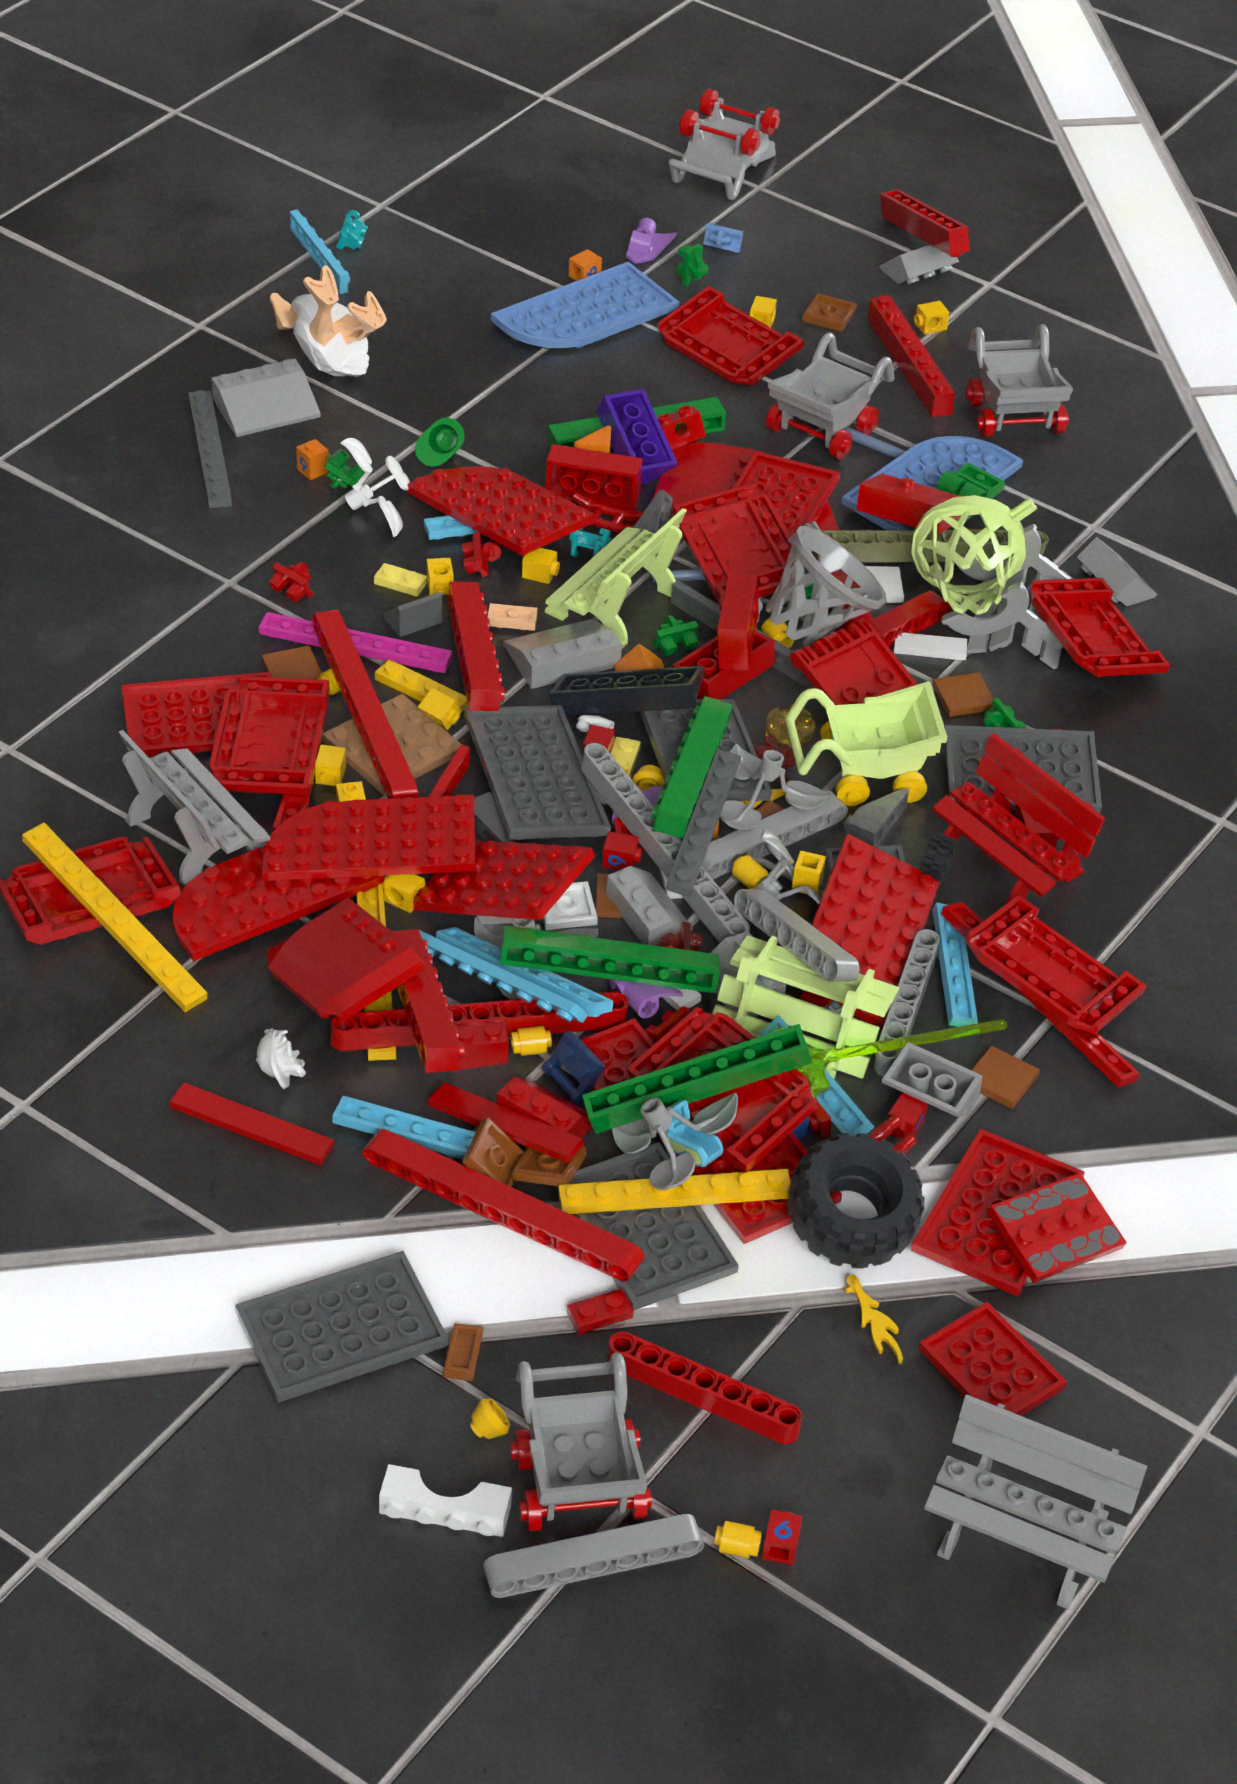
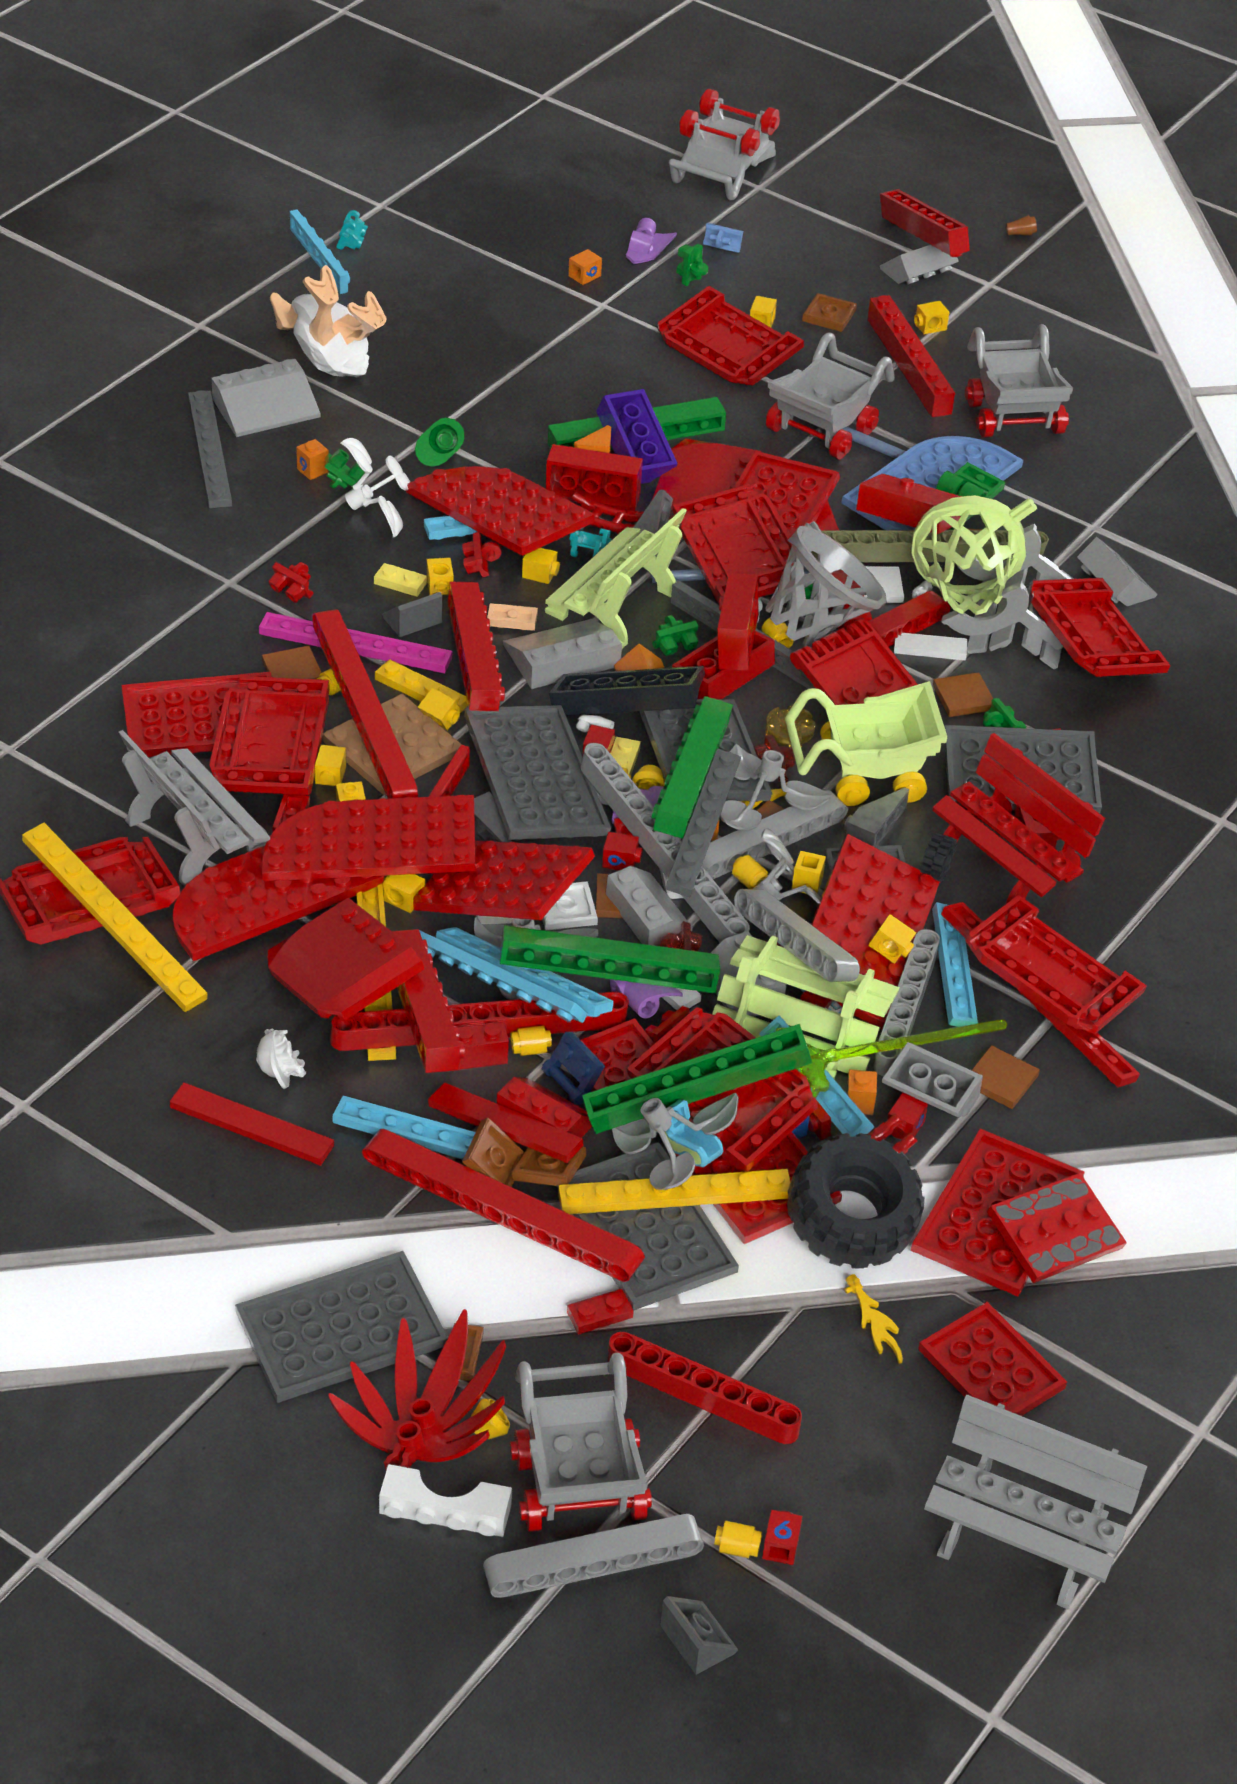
medium blue plate [491,262,679,348] -> none
red brick [658,405,706,450] -> none
none -> red plant [328,1309,506,1471]
none -> dark grey slope [660,1596,738,1675]
none -> orange brick [846,1069,877,1115]
none -> yellow brick [868,915,916,964]
none -> white arm [912,581,933,598]
none -> dark orange cone [1006,215,1037,236]

